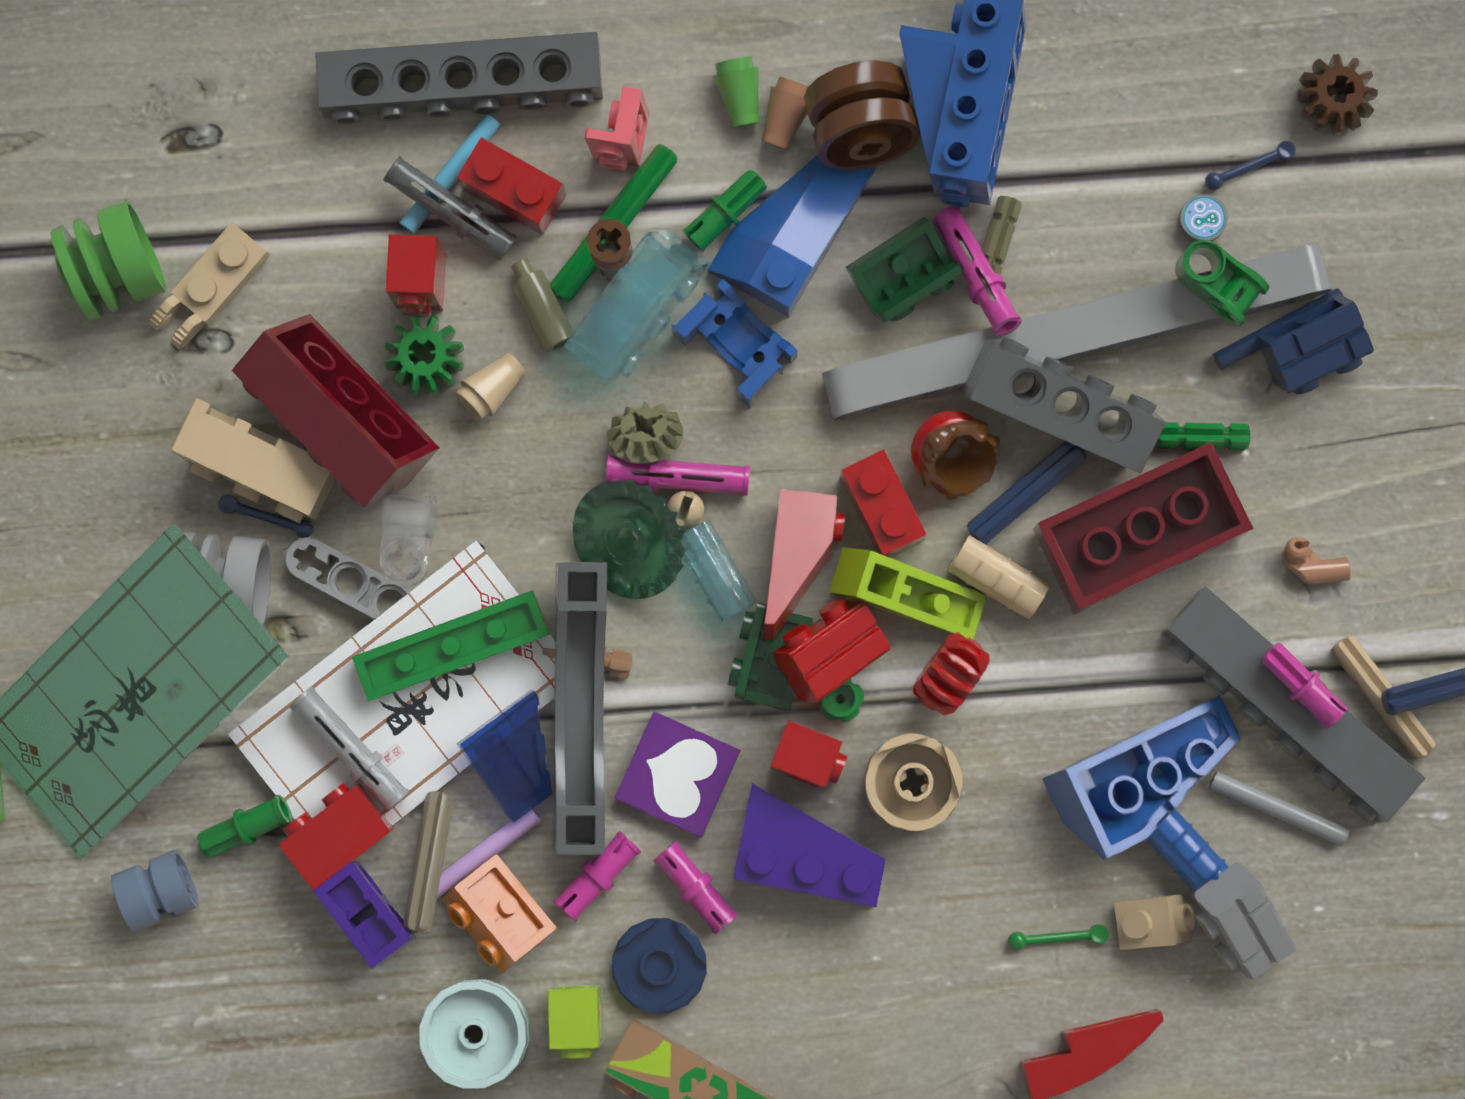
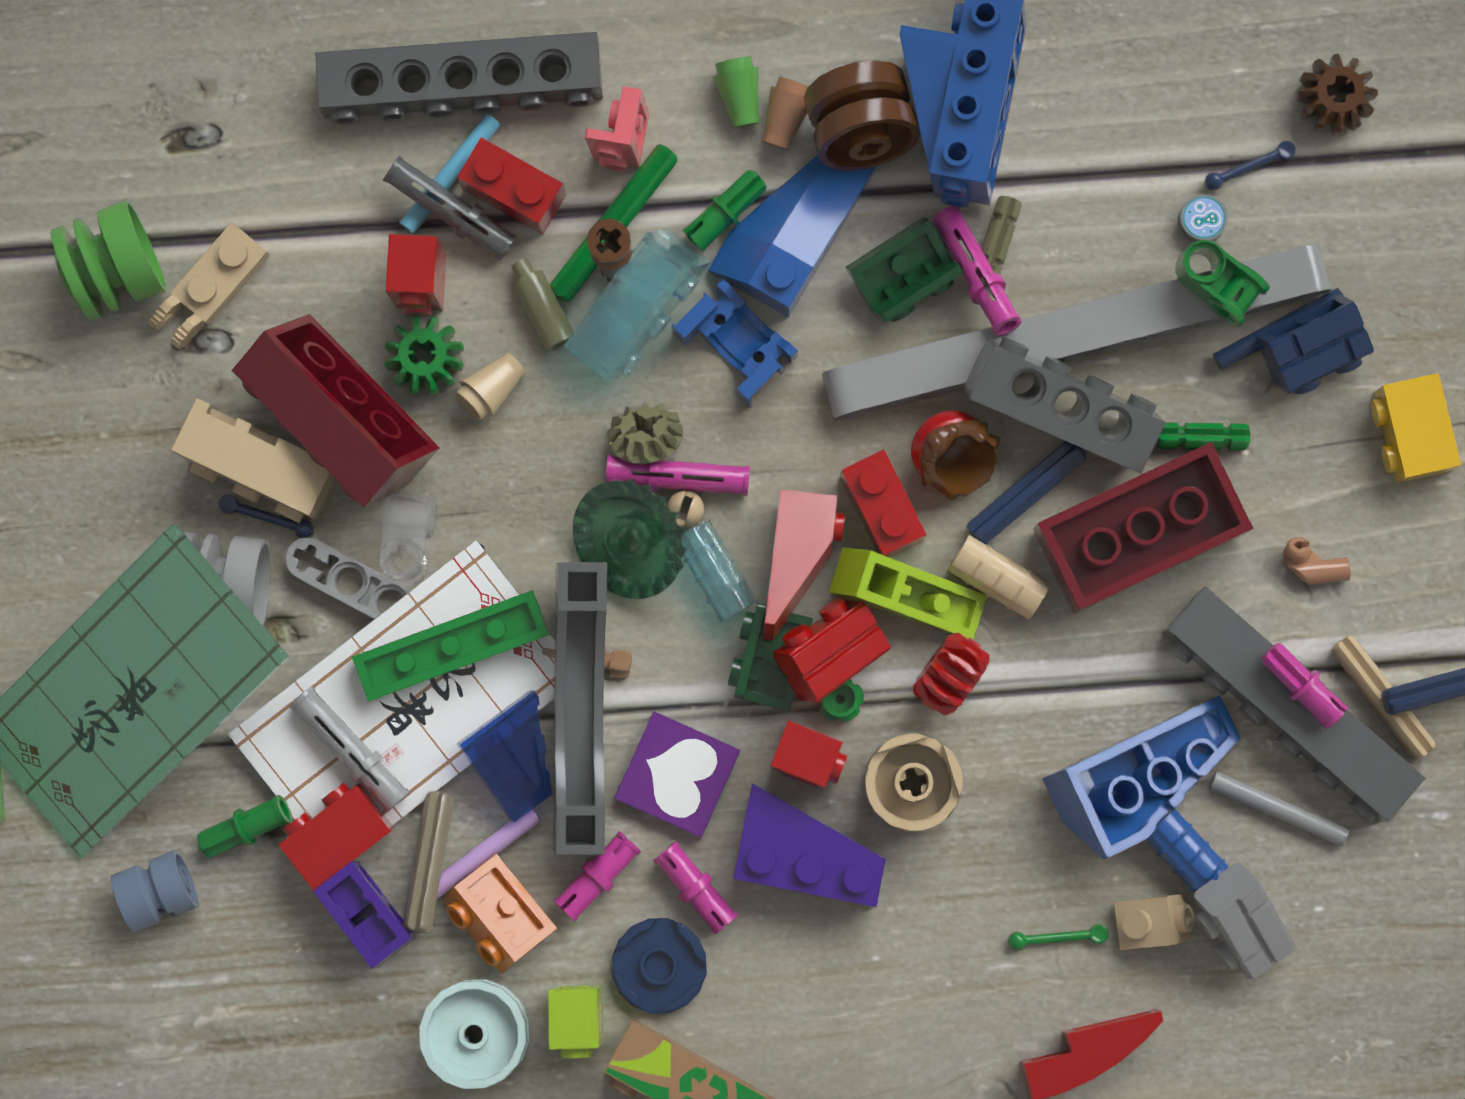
none -> yellow brick [1370,373,1461,484]

